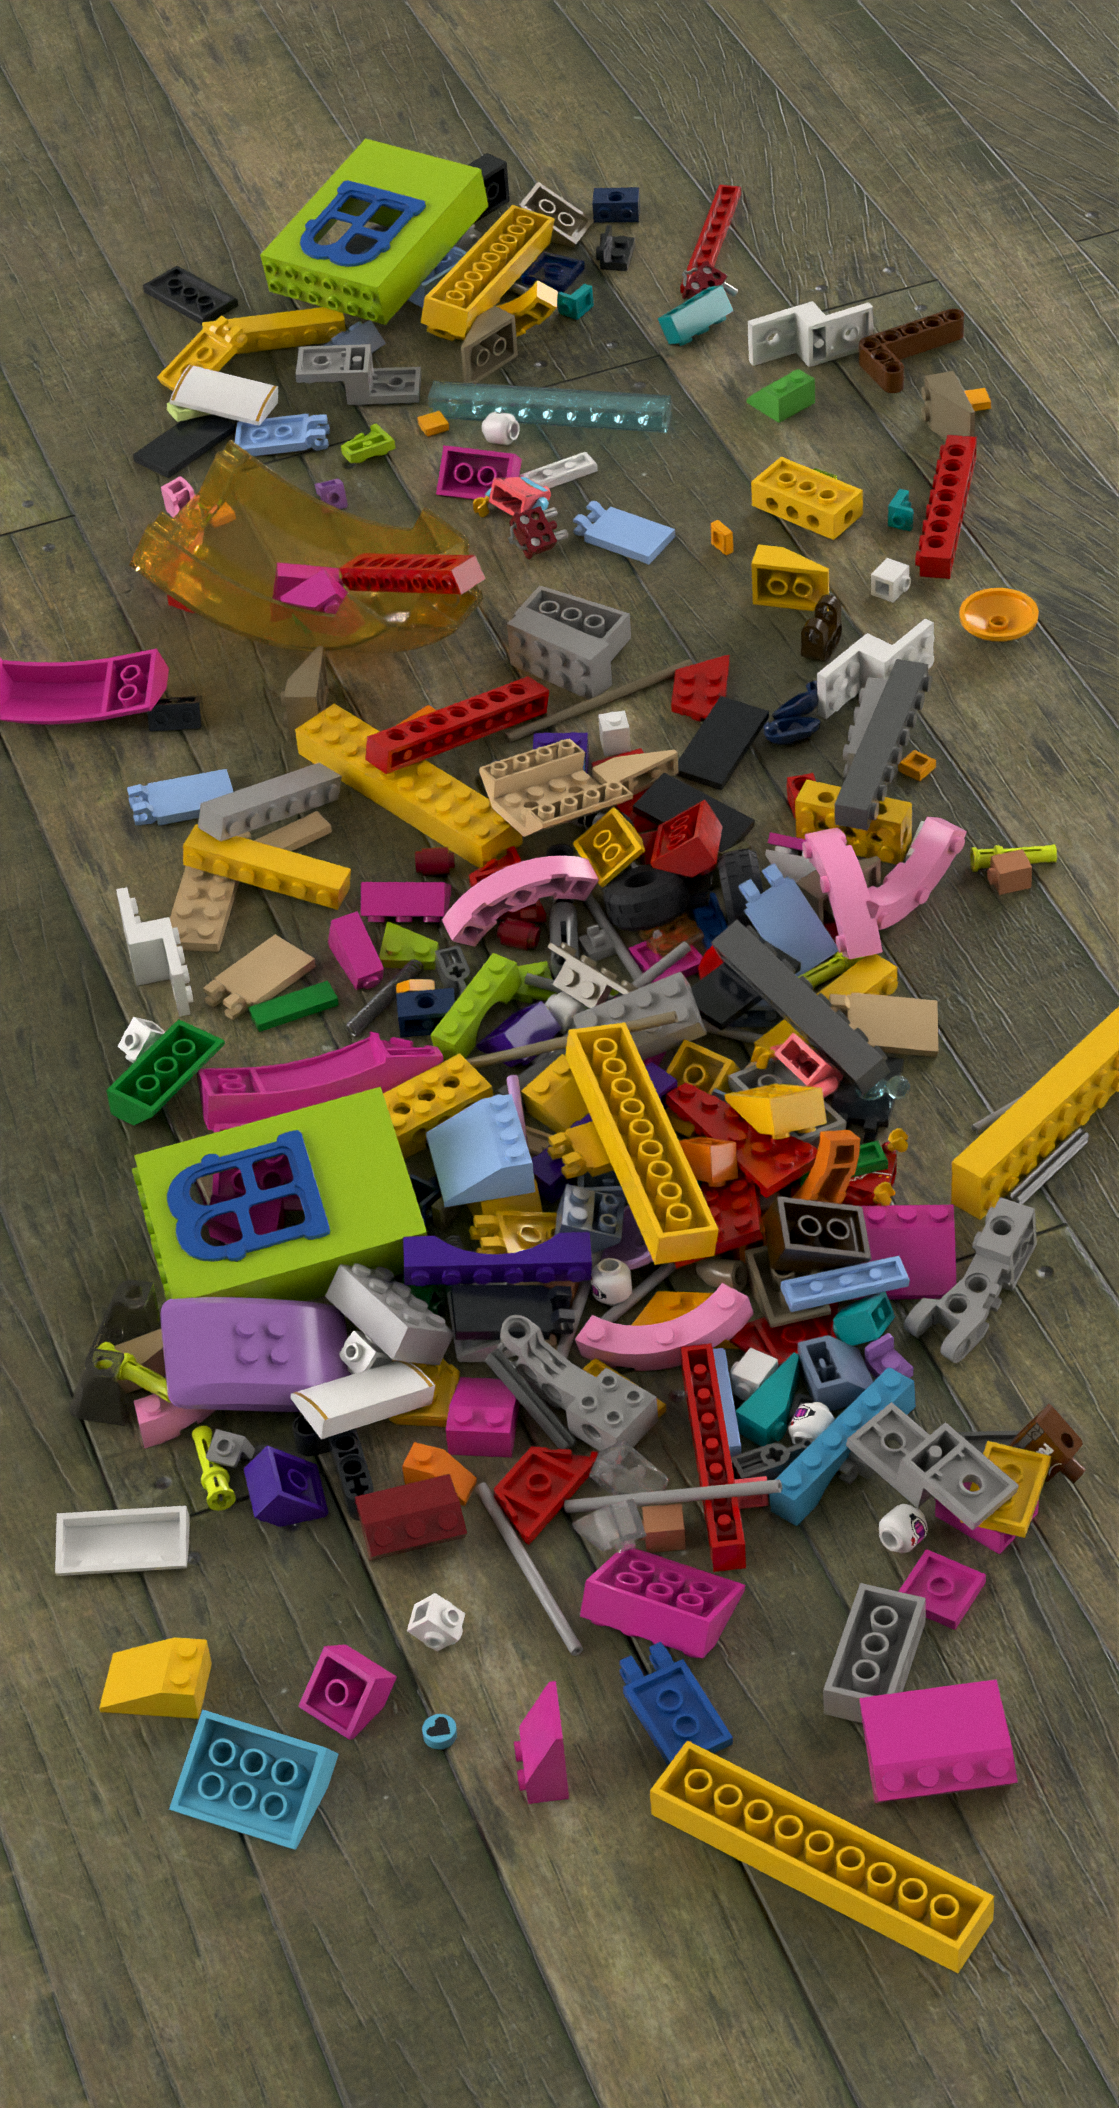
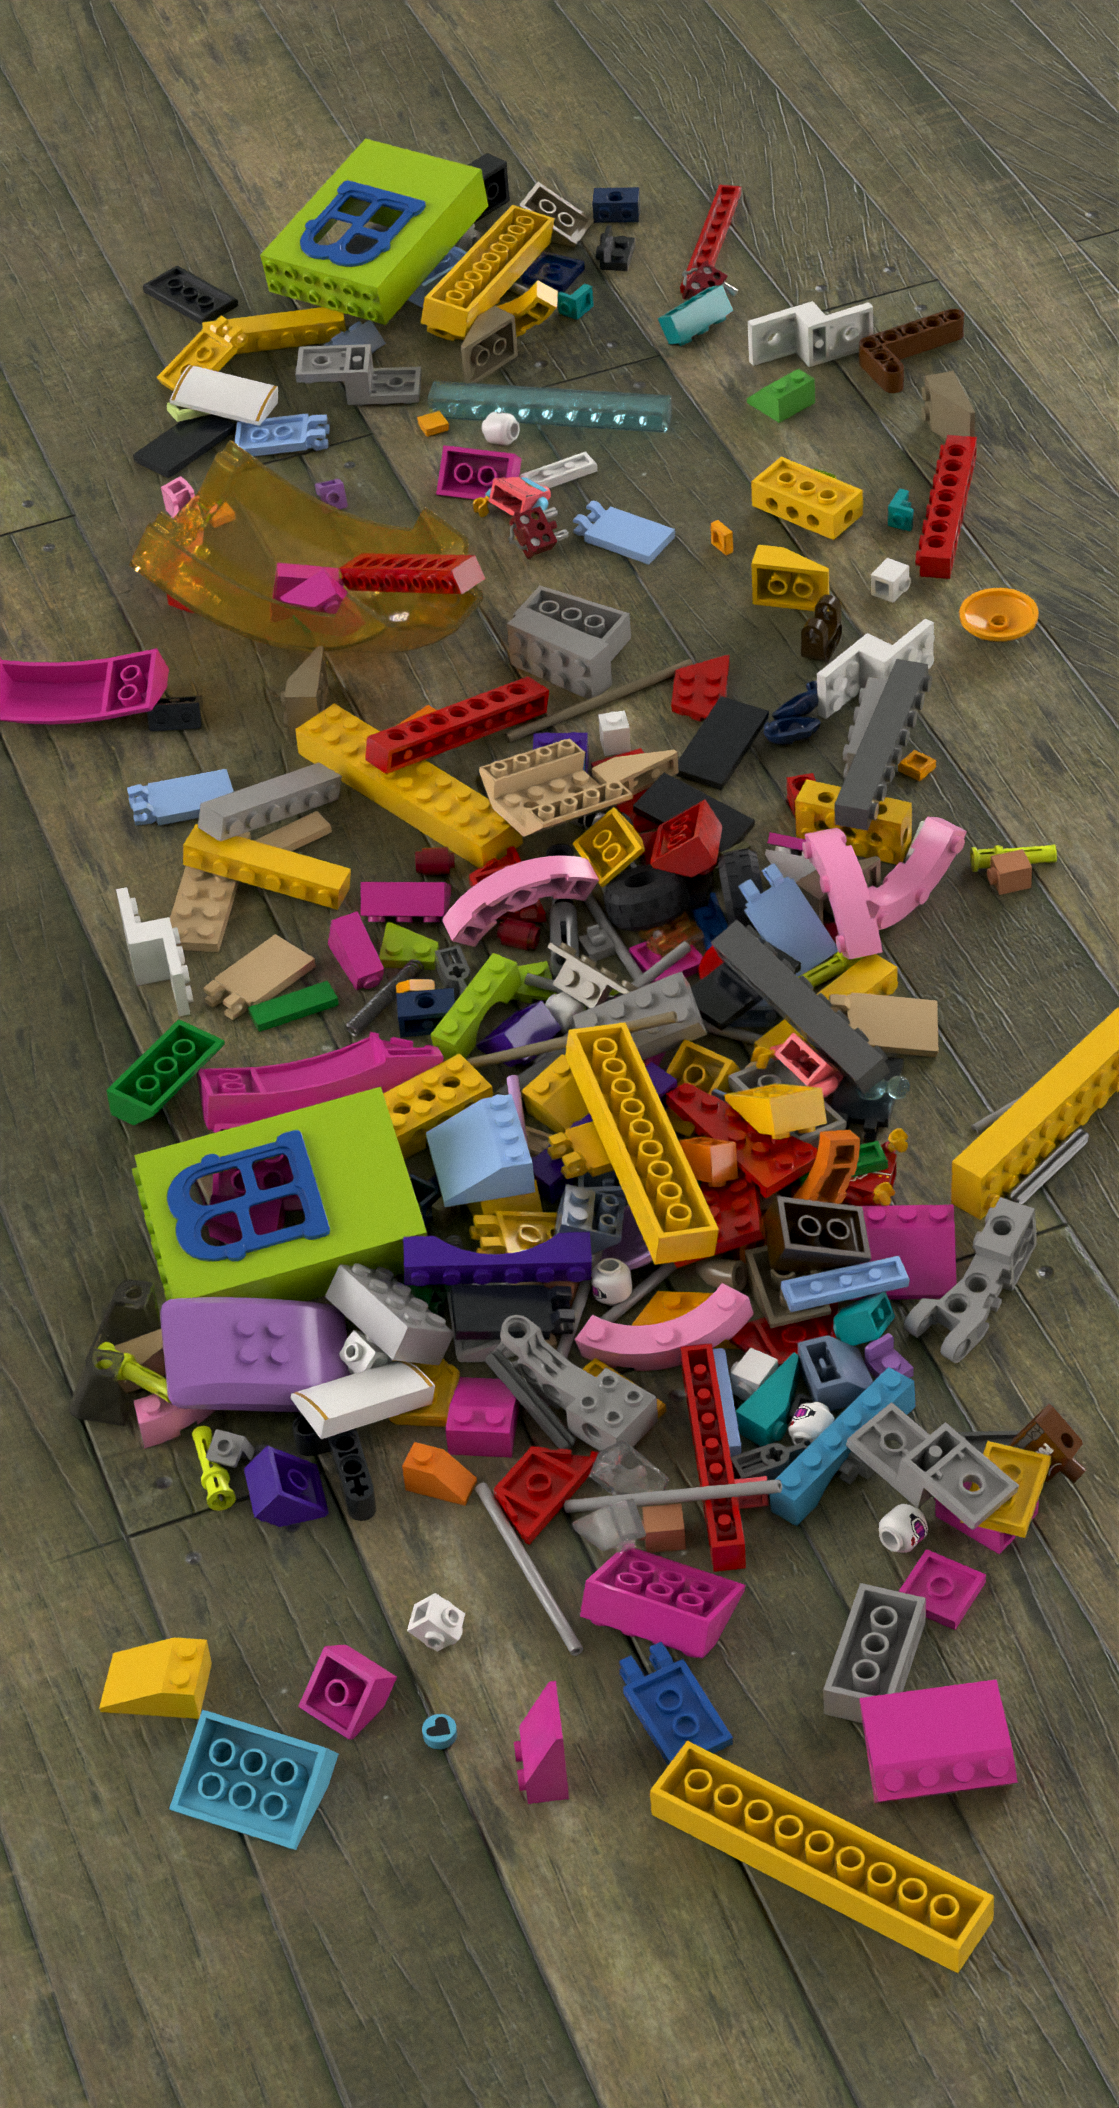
white slope [55,1506,190,1576] -> none
white brick [118,1017,165,1063] -> none
lime wing [341,423,396,464] -> none
dark red slope [354,1474,467,1561] -> none
light orange tile [964,388,991,411] -> none

